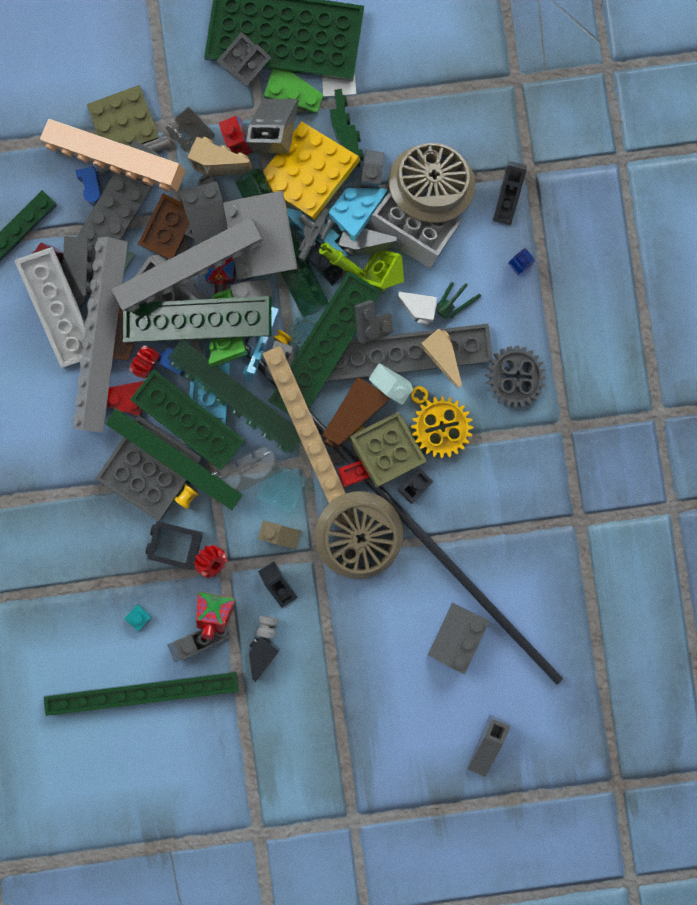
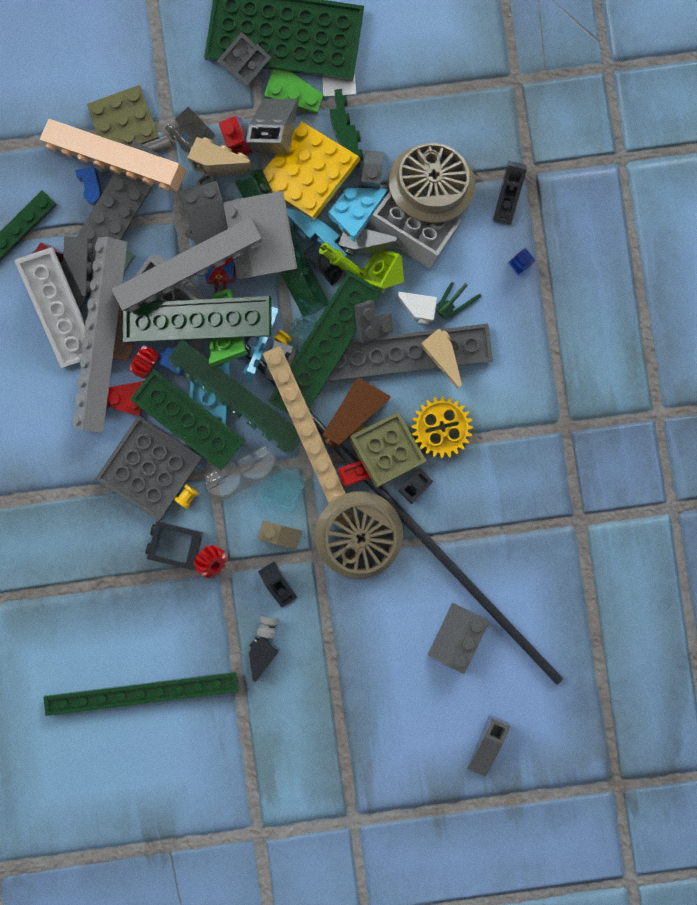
dark green tile [105,408,243,511] -> none
teal plate [124,604,152,632] -> none
reddish brown plate [138,193,189,260] -> none
dark grey slope [167,626,232,662] -> none
red torso [196,592,235,640] -> none
light grey slope [231,280,274,299] -> none
dark grey piece [298,208,335,261] -> none
light aqua slope [369,363,413,405] -> none
yellow bush [411,386,428,404] -> none
dark grey gear [484,345,546,408] -> none

